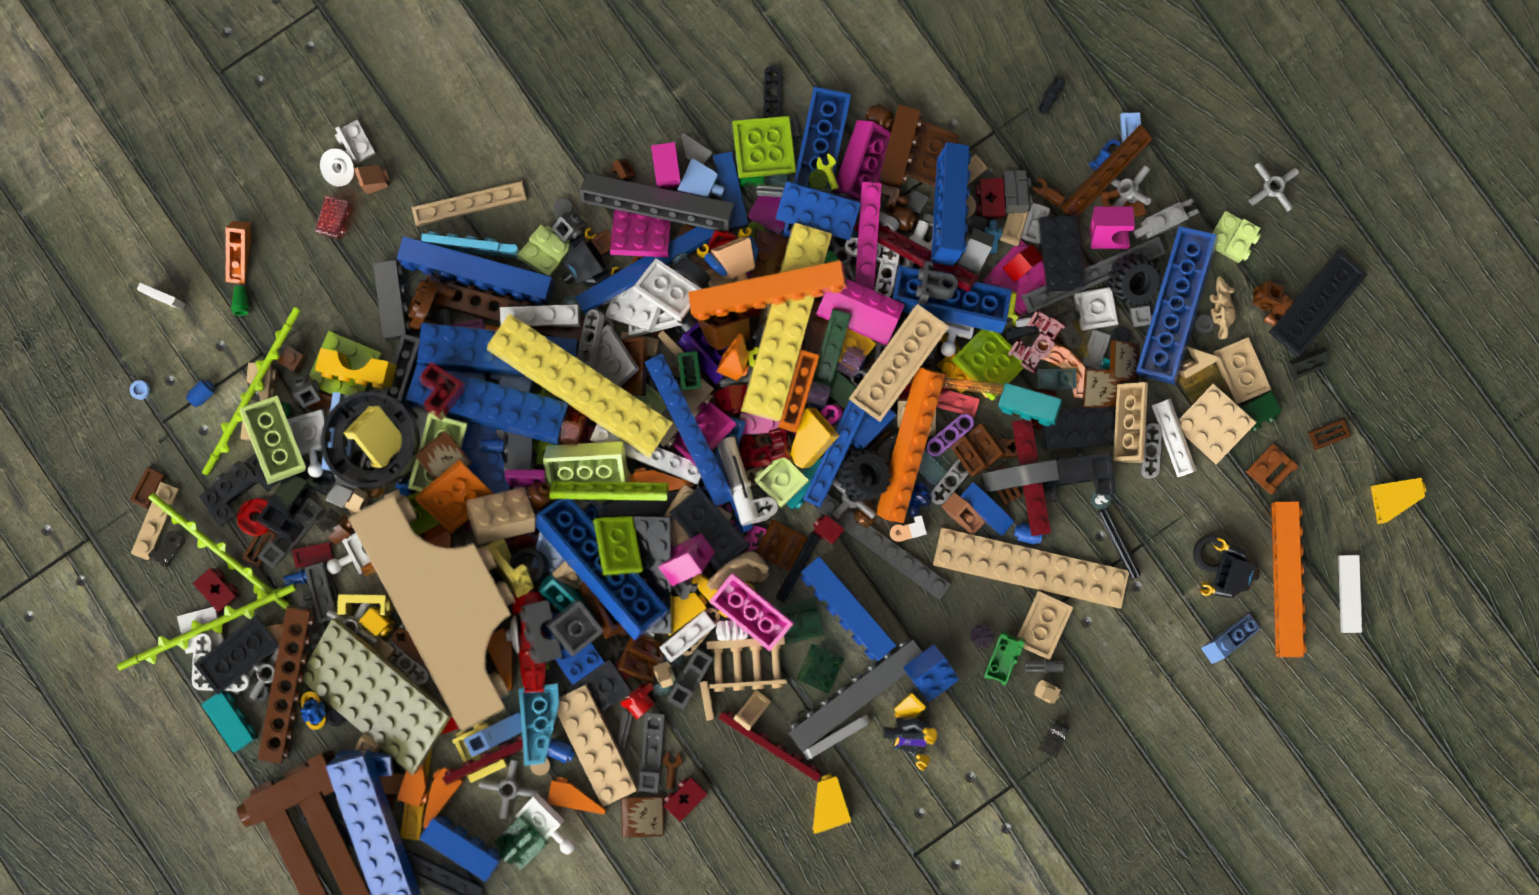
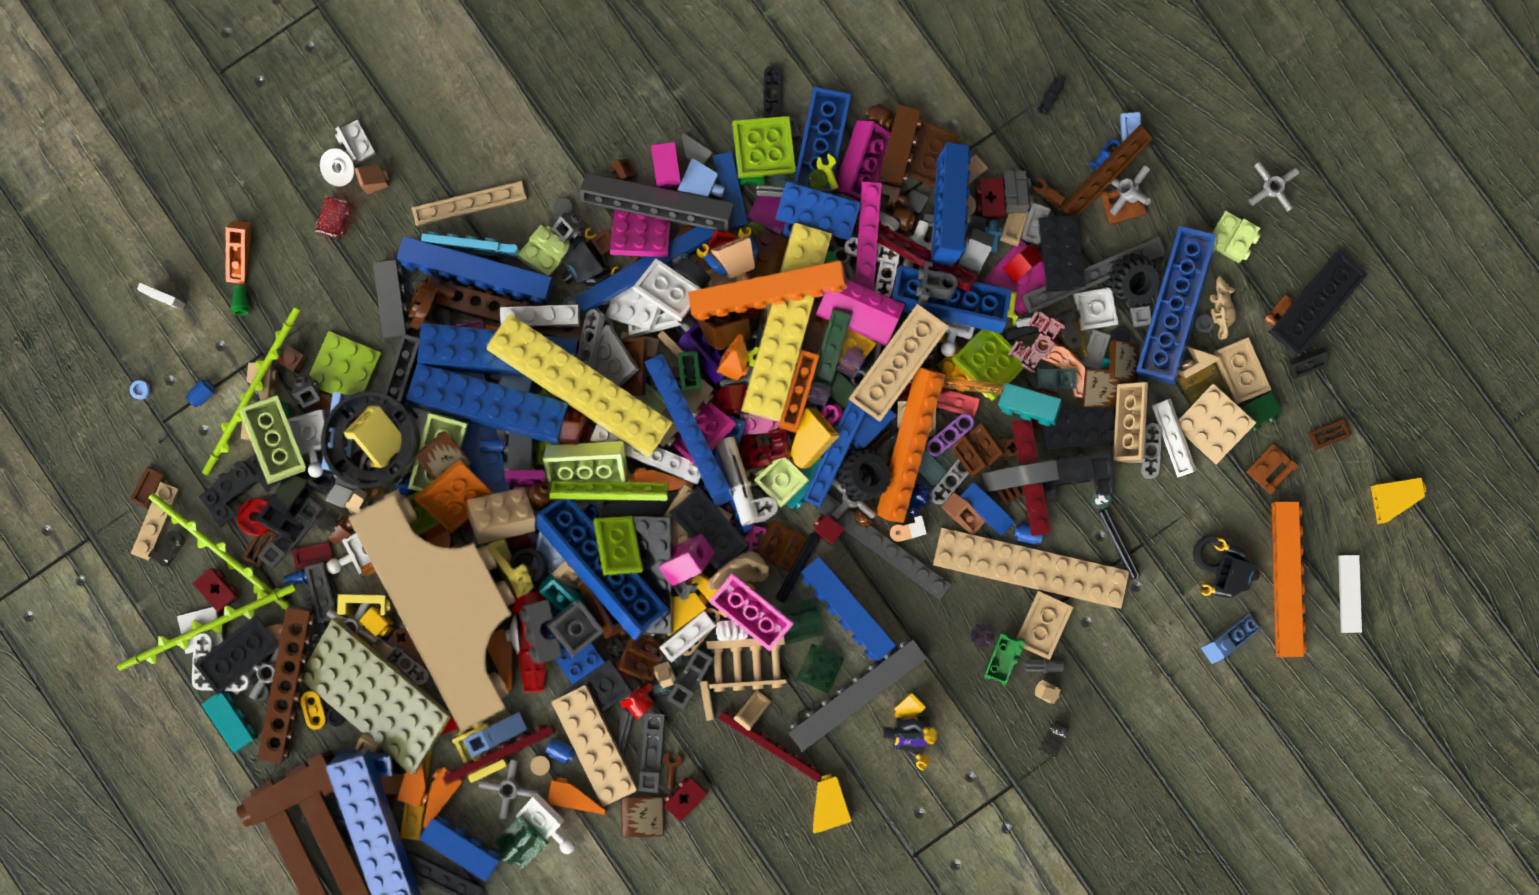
blue gear [301,700,326,724] -> none
yellow arch [315,348,397,389] -> none
dark red brick [419,362,465,421] -> none
medium azure wedge [519,684,559,766] -> none
light grey beam [803,713,872,760] -> none
blue brick [903,644,959,703] -> none
dark pink piece [1089,207,1135,249] -> none
light grey hinge [1133,198,1200,239] -> none
reddish brown brick [1252,280,1284,311] -> none

